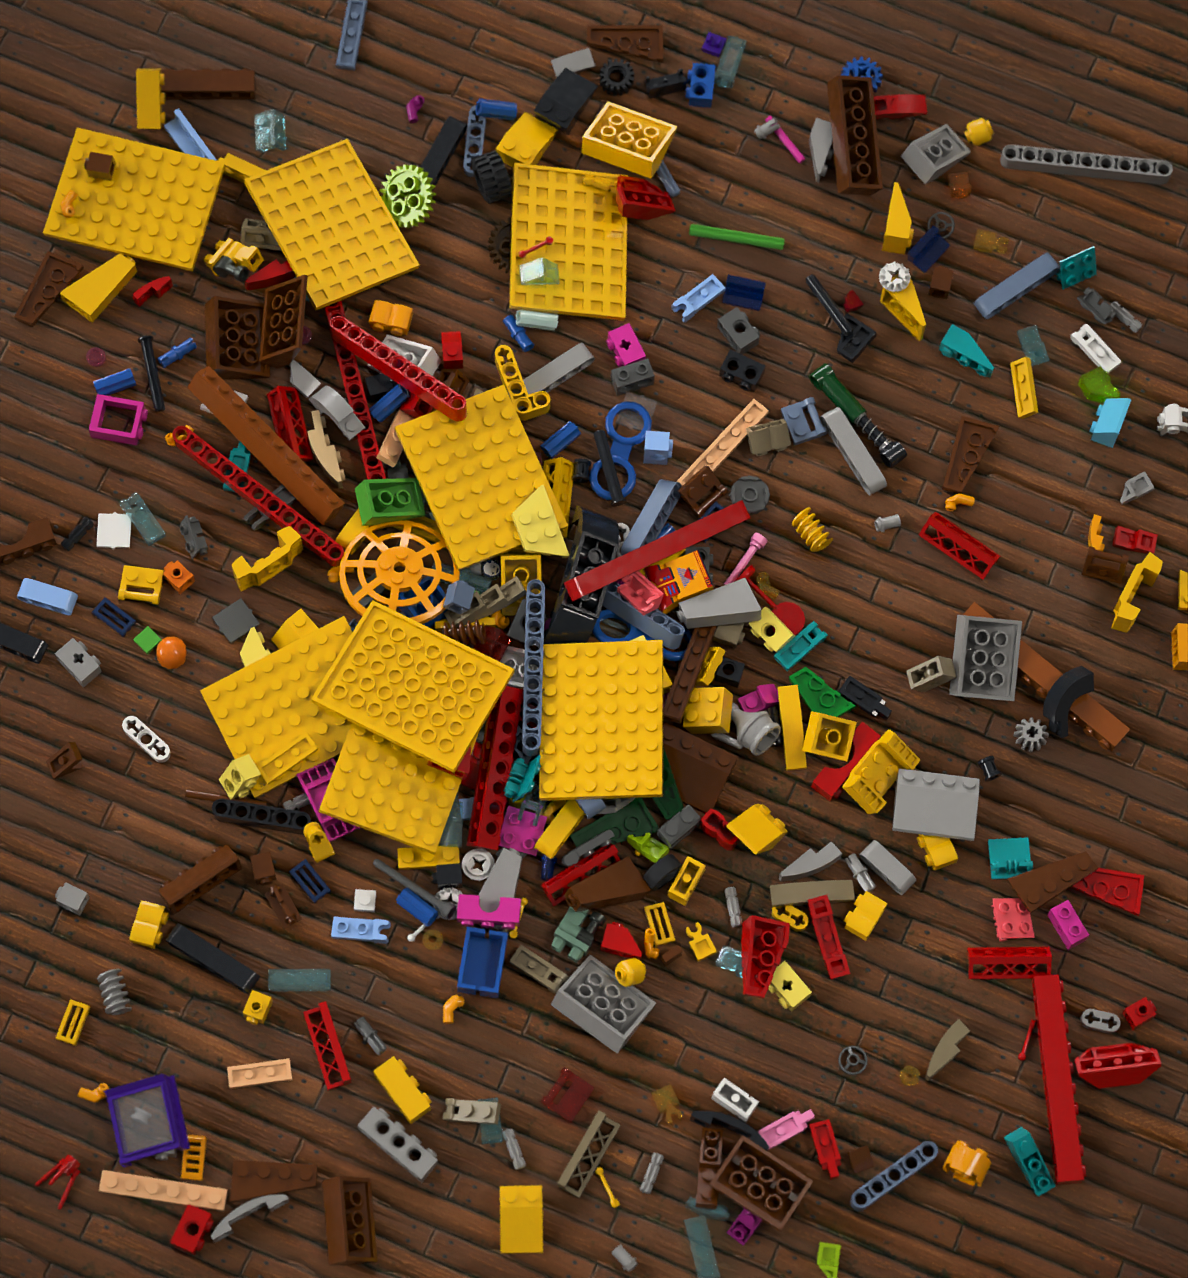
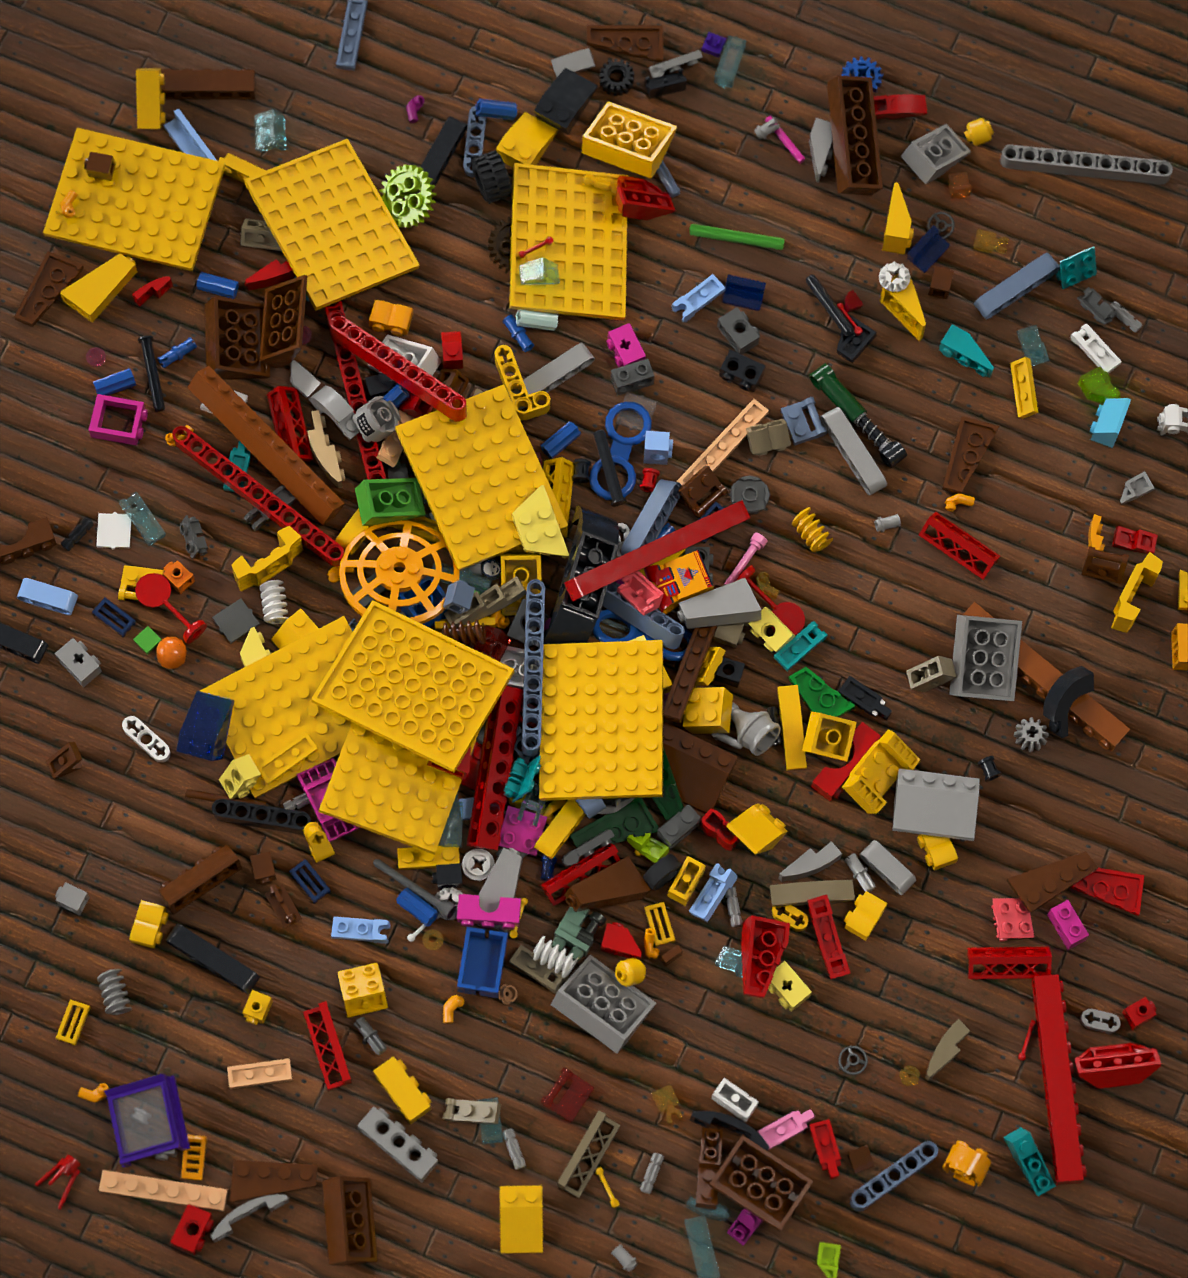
yellow hips [204,238,264,282] -> none
clear light blue plate [268,969,331,991] -> none
white plate [354,889,376,912] -> none
blue brick [686,63,716,108] -> none
yellow plate [686,922,717,962] -> none
dark pink slope [738,684,779,713] -> none
teal hinge [988,837,1033,879] -> none
none -> red piece [135,573,207,644]
none -> clear blue slope [176,691,234,761]
none -> blue axle [197,272,239,299]
none -> white piece [259,580,288,624]
none -> yellow bracket [338,963,388,1017]
none -> light grey brick [352,396,400,442]
none -> medium nougat plate [498,984,518,1005]
none -> white piece [533,935,579,978]
none -> red bush [639,468,660,493]
none -> light grey hinge [649,50,702,78]
none -> light blue plate [689,863,737,922]
none -> red hinge [837,303,862,335]

